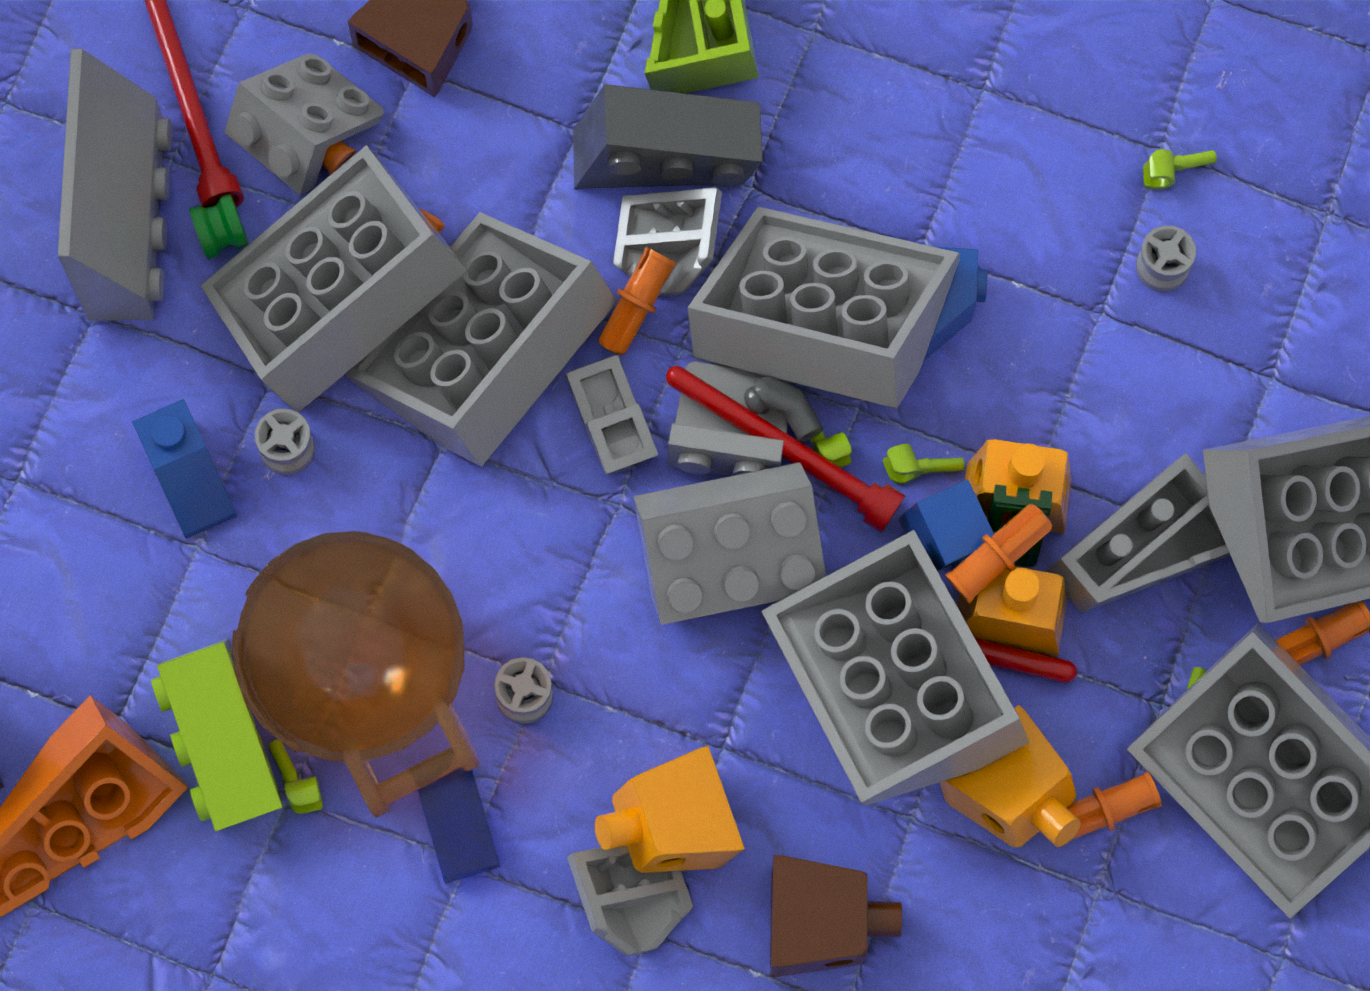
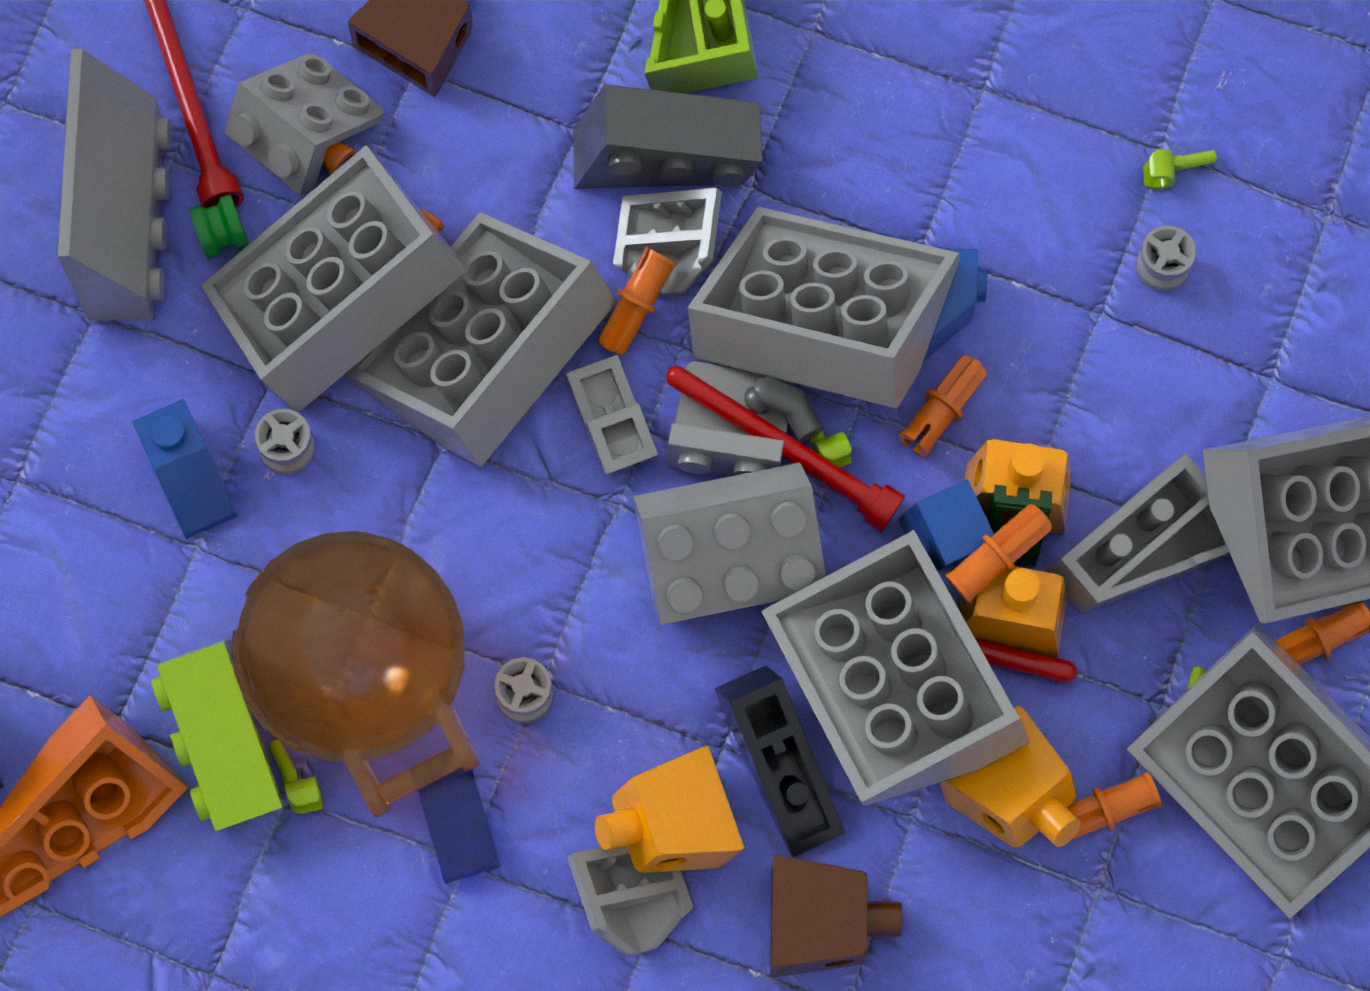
lime hand [882,443,965,485] -> none
none -> black slope [714,665,845,857]
none -> orange axle [898,354,987,457]

